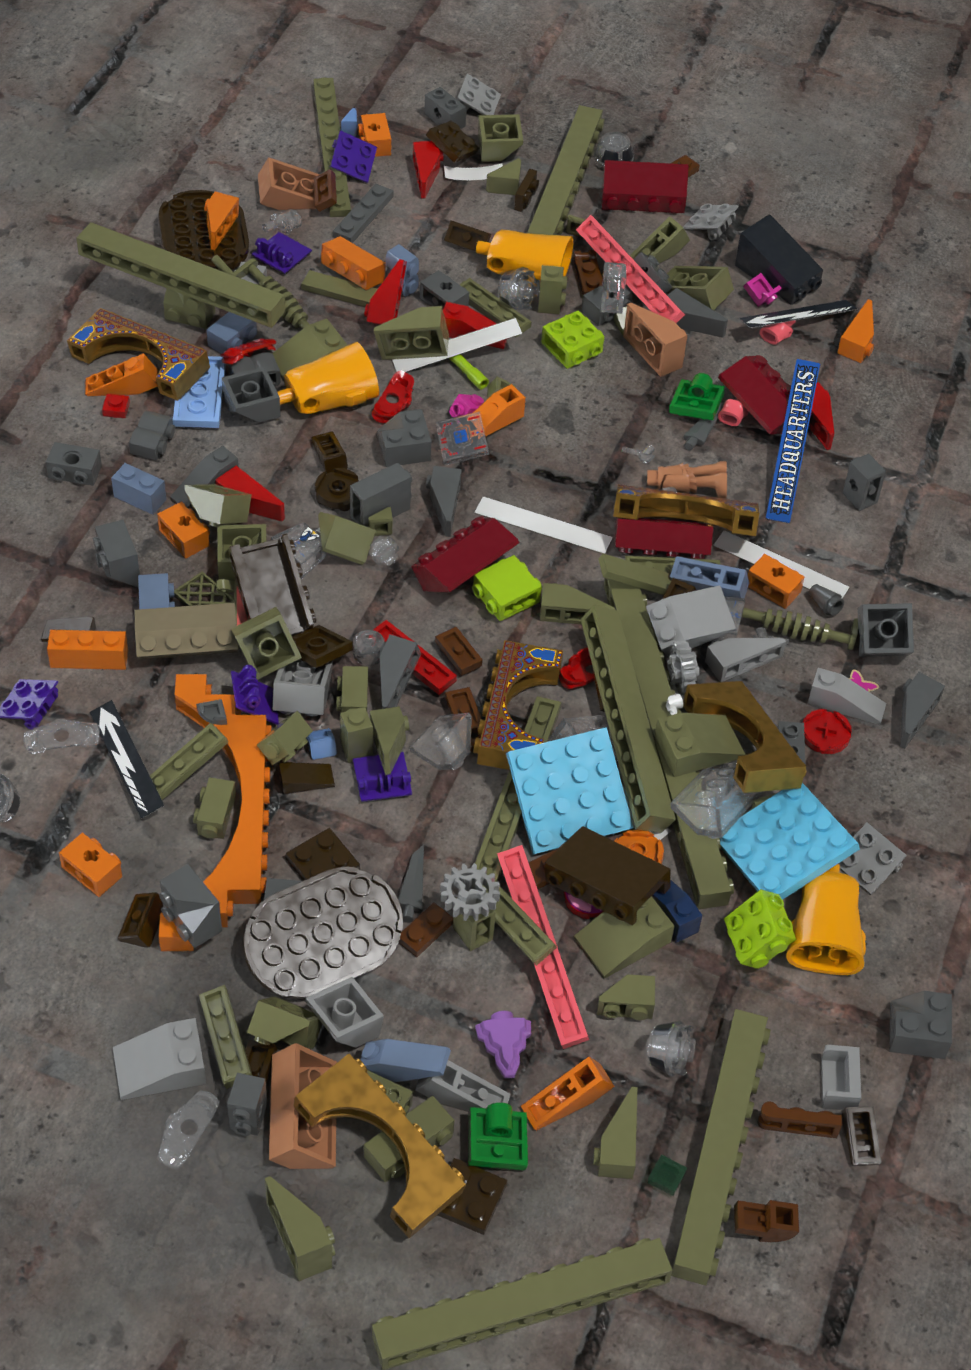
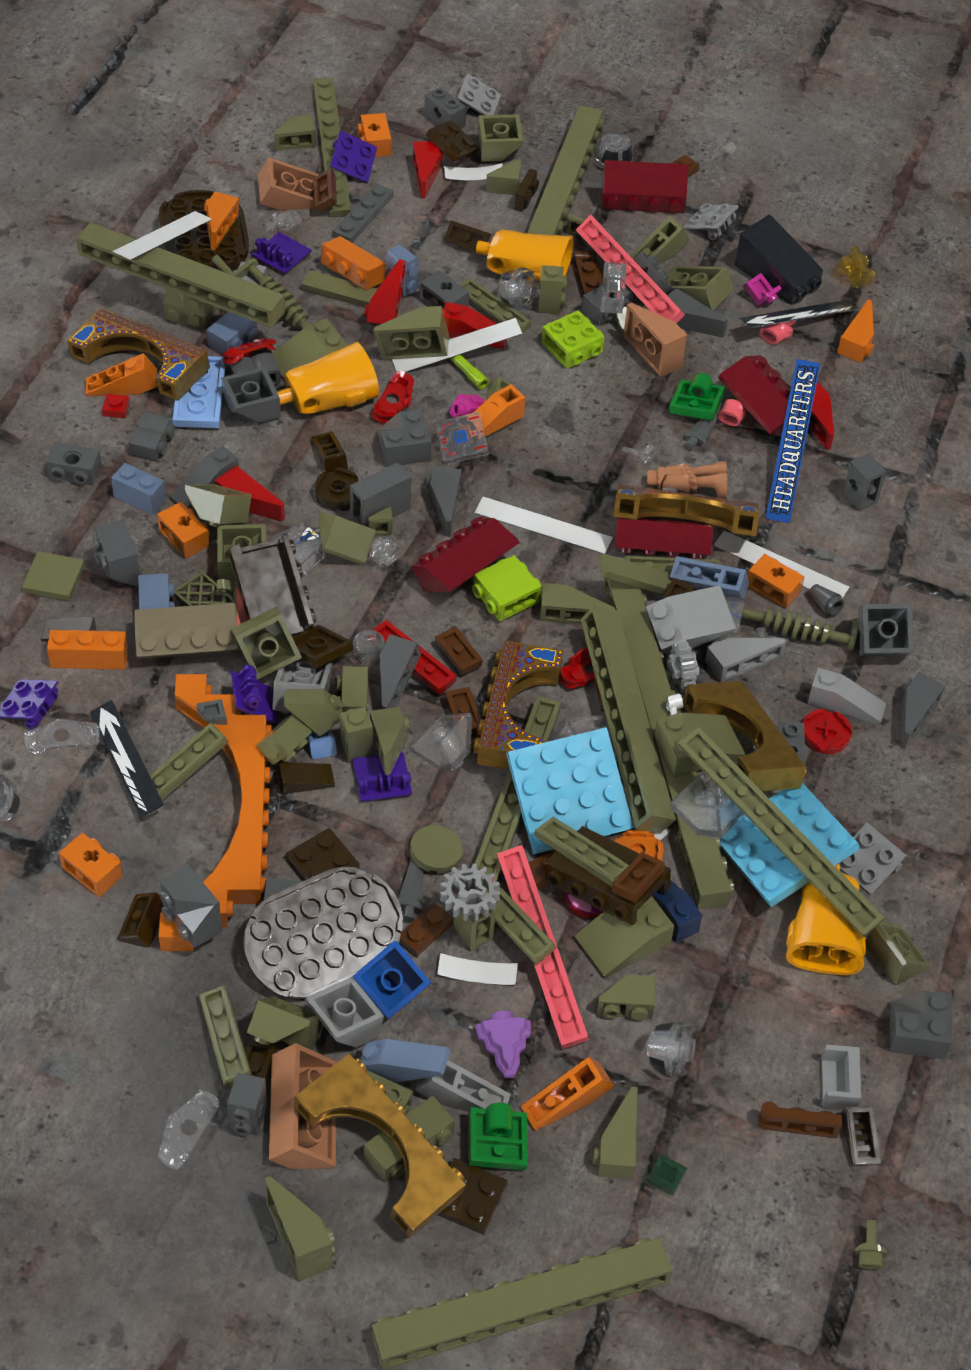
light grey slope [113,1018,206,1100] -> none
olive brick [193,777,236,839] -> none
medium blue slope [341,108,357,137] -> none
olive brick [671,1009,771,1286] -> none
lime brick [724,889,797,969] -> none
reddish brown brick [734,1200,799,1242] -> none
dark pink sticker [849,670,879,692] -> none
none -> olive tile [22,551,85,601]
none -> white sticker [112,211,212,259]
none -> olive slope [274,115,316,151]
none -> olive slope [284,689,342,736]
none -> blue slope [353,940,432,1019]
none -> olive tile [410,826,463,873]
none -> white sticker [437,953,518,985]
none -> olive tile [535,817,629,887]
none -> reddish brown plate [612,852,665,903]
none -> olive plate [679,726,884,938]
none -> clear yellow hips [838,246,875,288]
none -> olive piece [855,1220,887,1270]
none -> olive slope [866,922,931,985]

